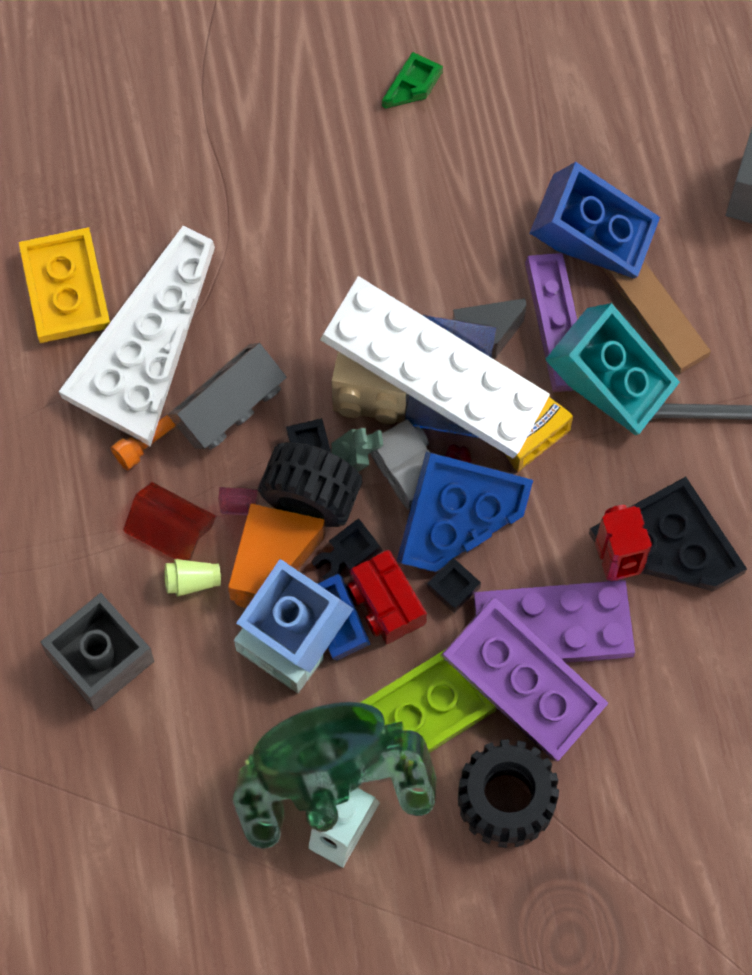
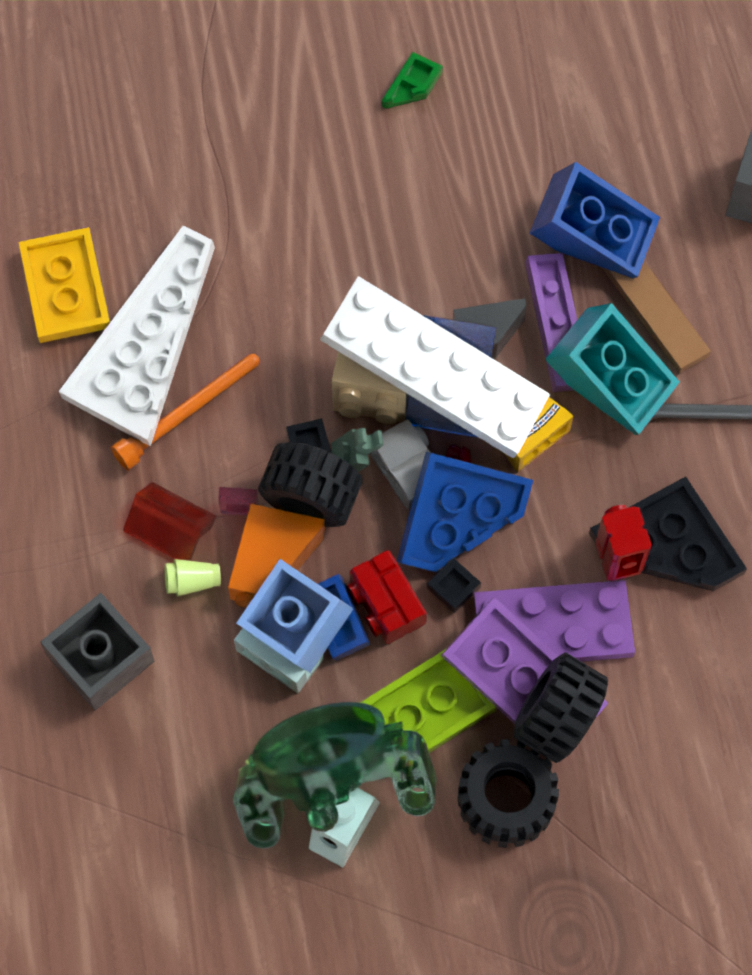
dark grey brick [167,343,287,450] -> none
black plate [312,518,383,580] -> none
none -> black tyre [514,652,608,763]

